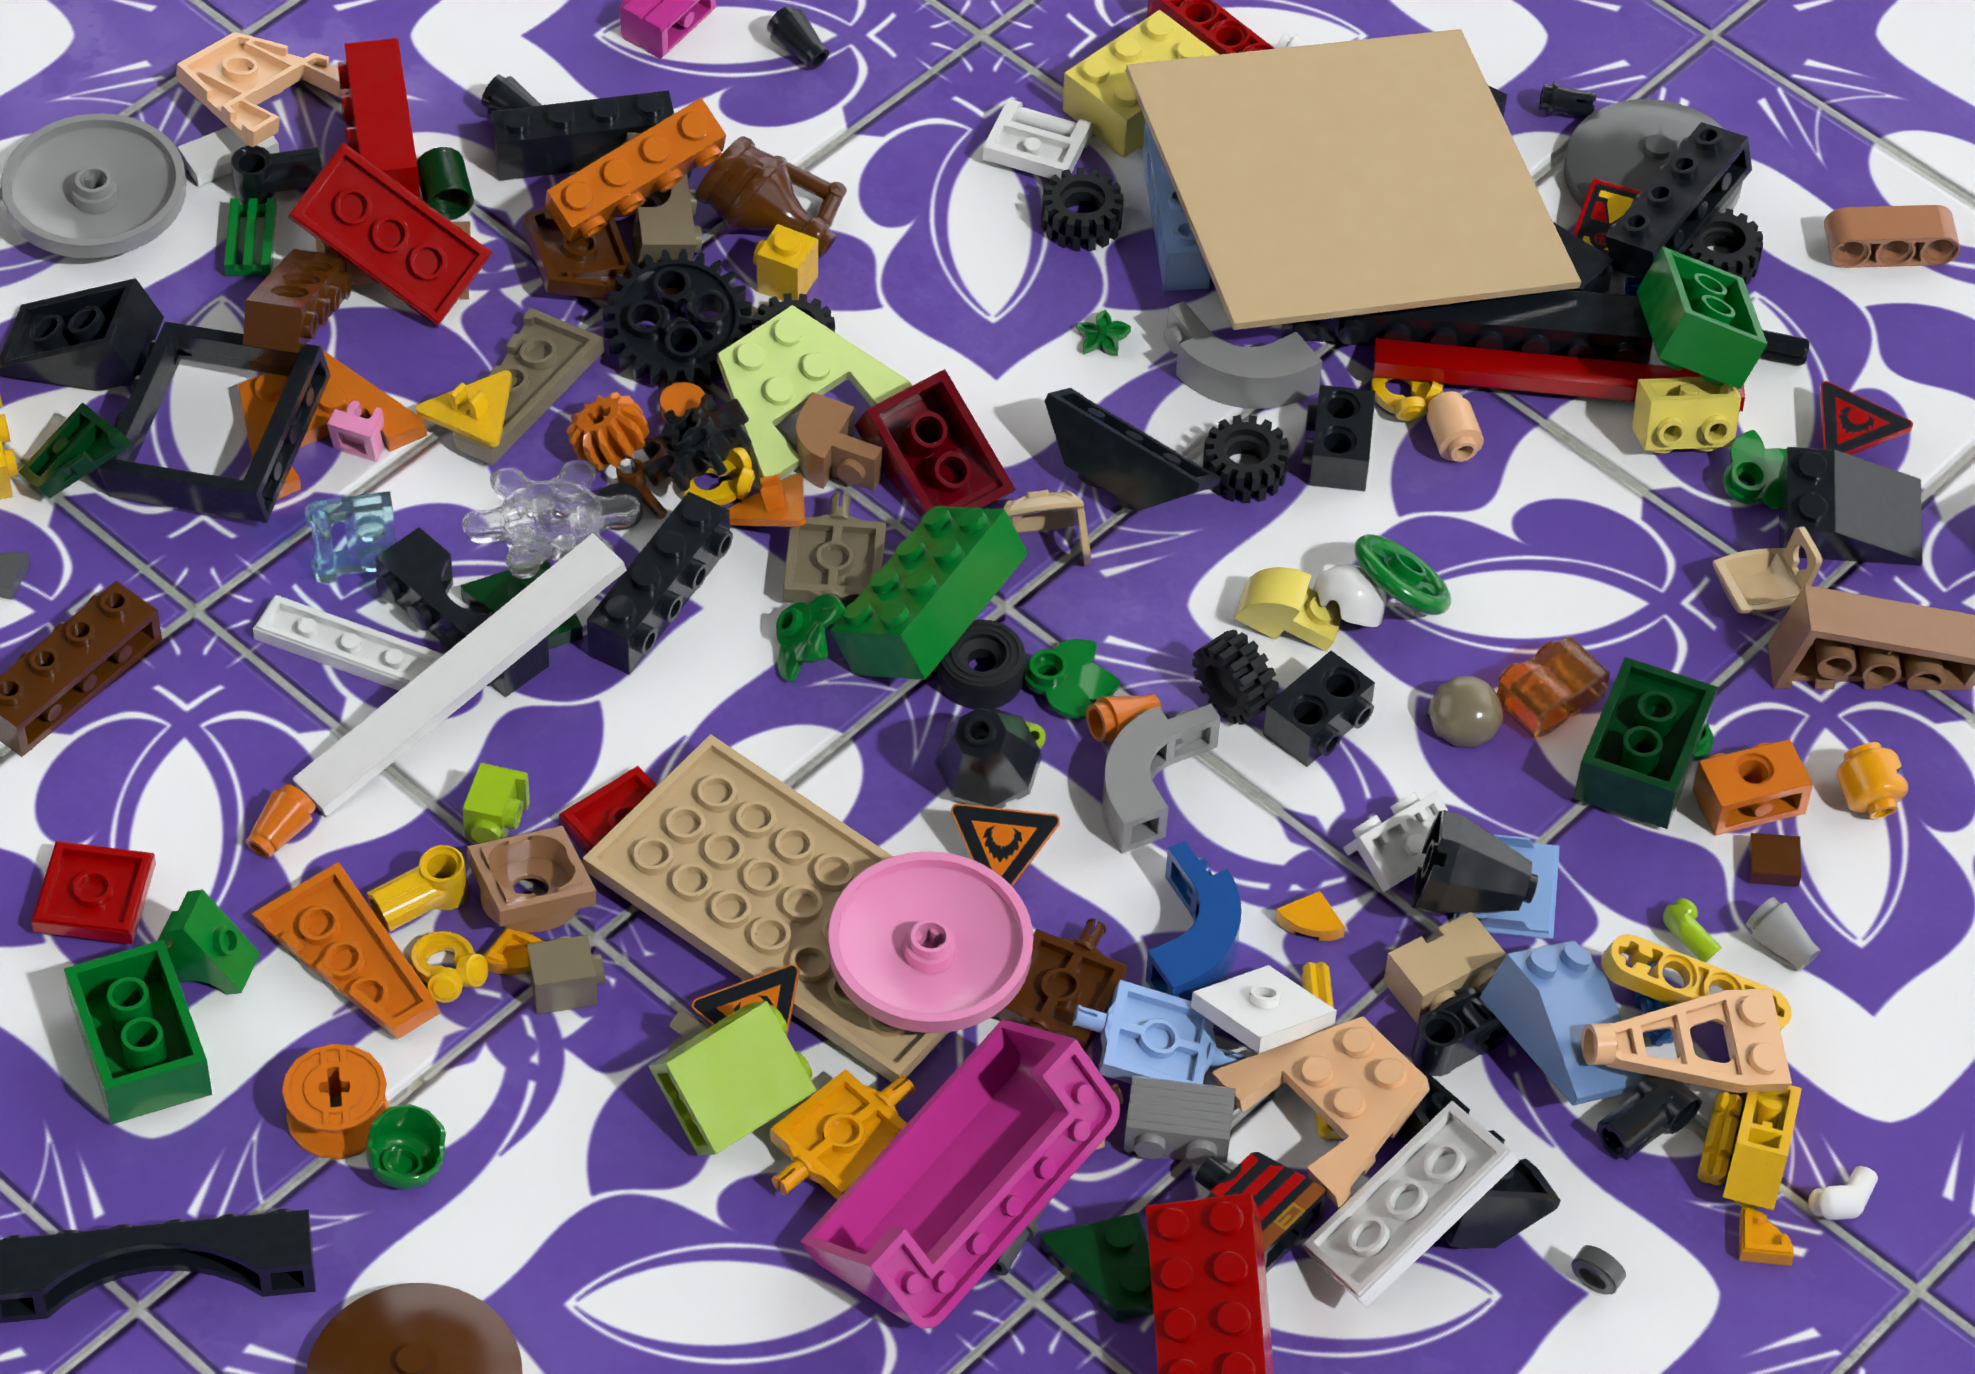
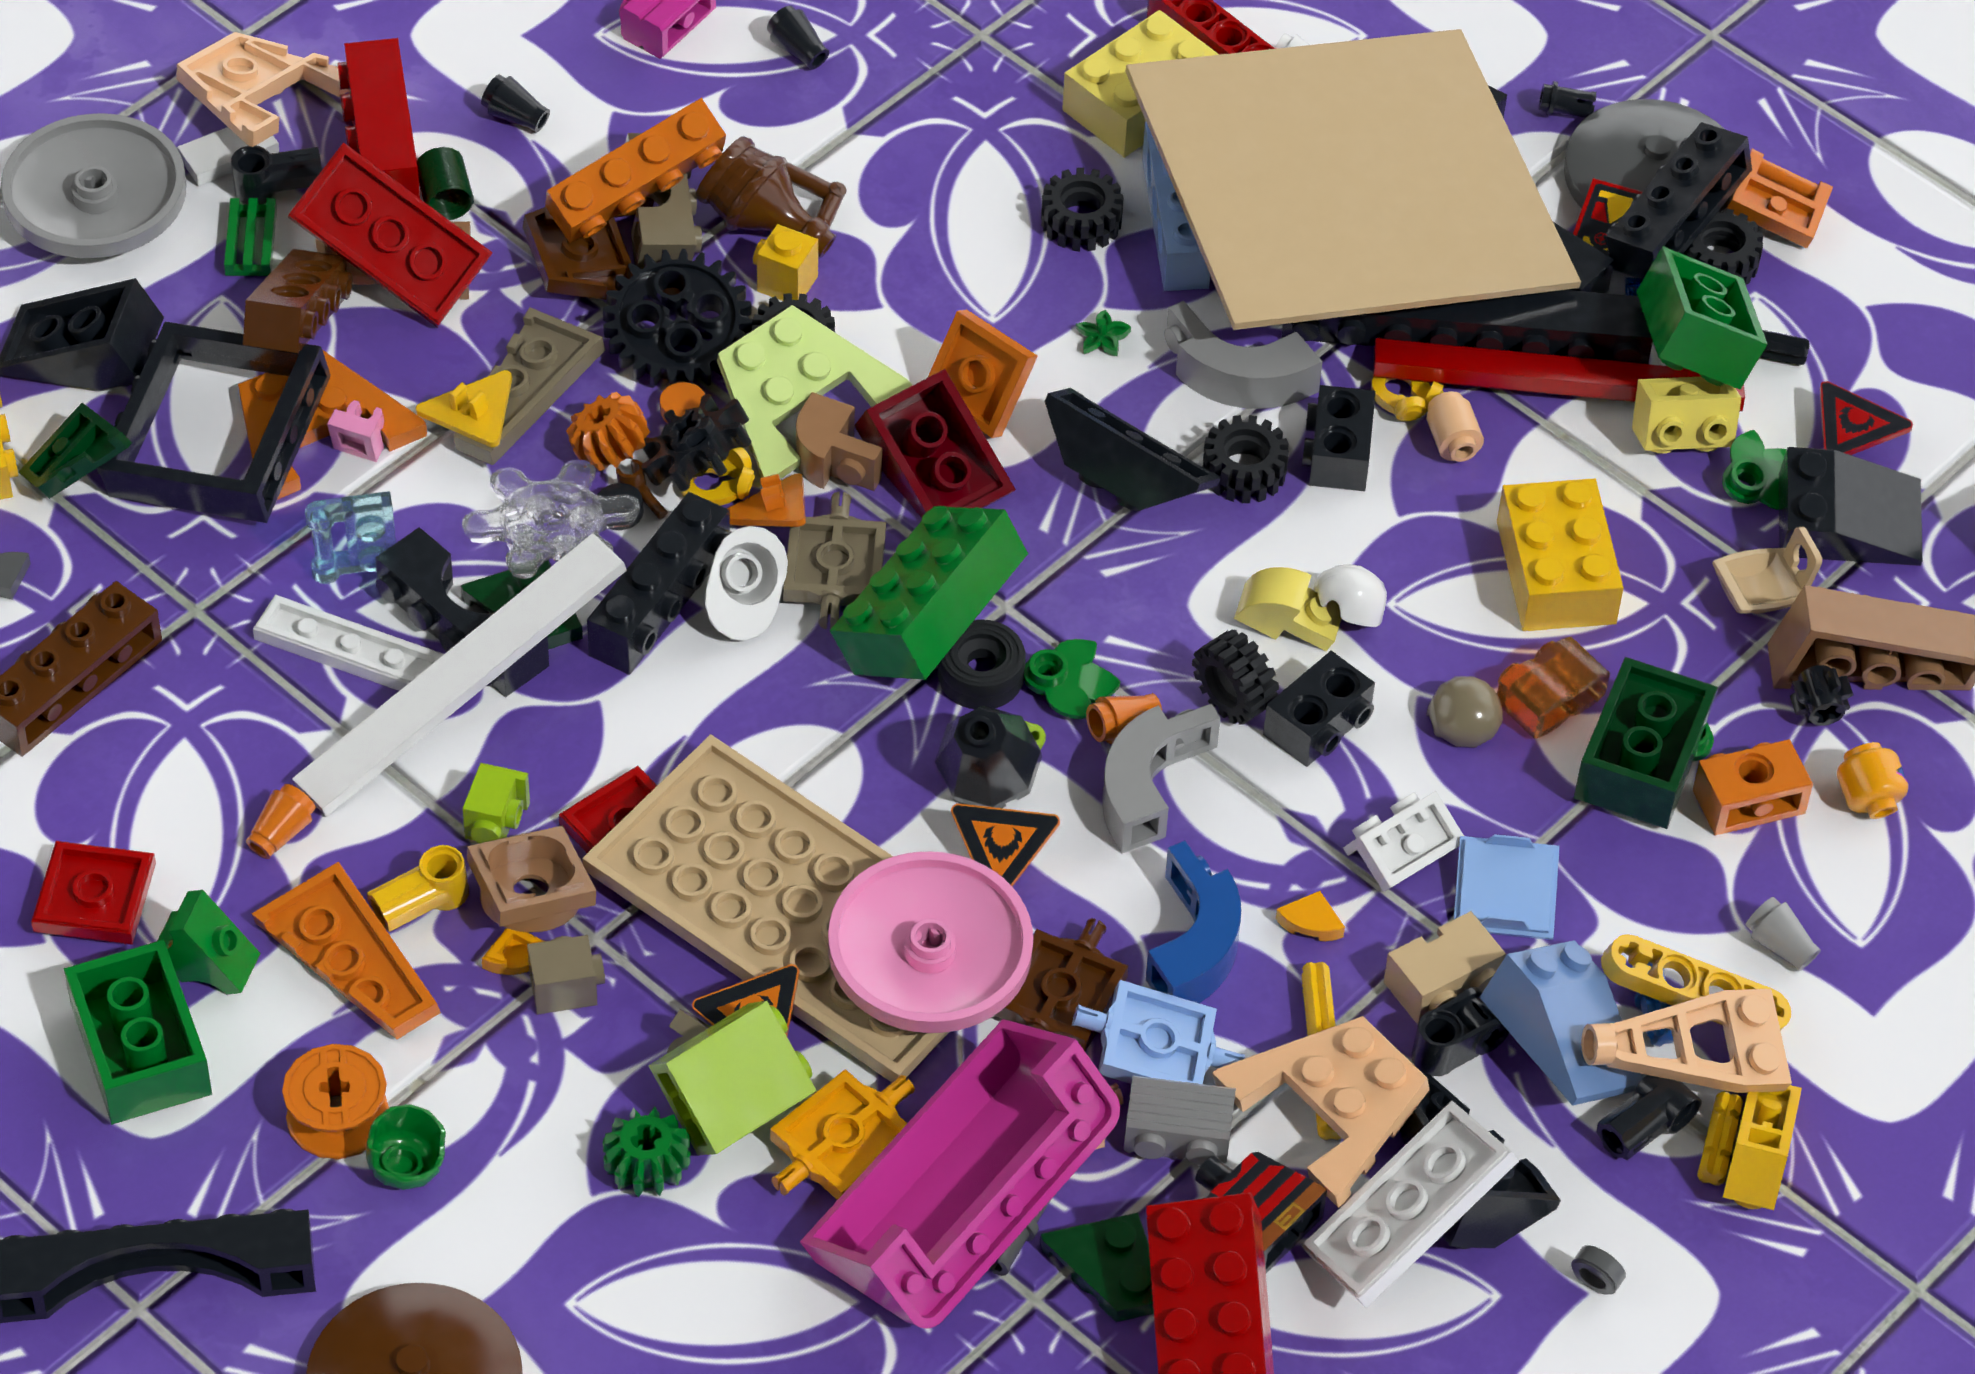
yellow piece [411,931,489,1003] -> none
black brick [491,90,674,181] -> none
green plate [776,594,846,683] -> none
white plate [982,99,1094,179] -> none
tan piece [1003,489,1091,566] -> none
white plate [1191,965,1337,1054] -> none
green plate [1354,534,1451,615] -> none
black cone [1411,810,1538,913] -> none
lime arm [1663,898,1722,963] -> none
light orange tile [1739,1207,1794,1266] -> none
reddish brown tile [1748,833,1801,887] -> none
white arm [1808,1166,1878,1220] -> none
nougat beam [1824,205,1960,268] -> none
none -> green gear [602,1106,691,1197]
none -> white piece [704,526,788,641]
none -> orange tile [927,309,1038,438]
none -> yellow brick [1497,478,1624,631]
none -> orange plate [1727,148,1833,249]
none -> black gear [1789,665,1853,726]

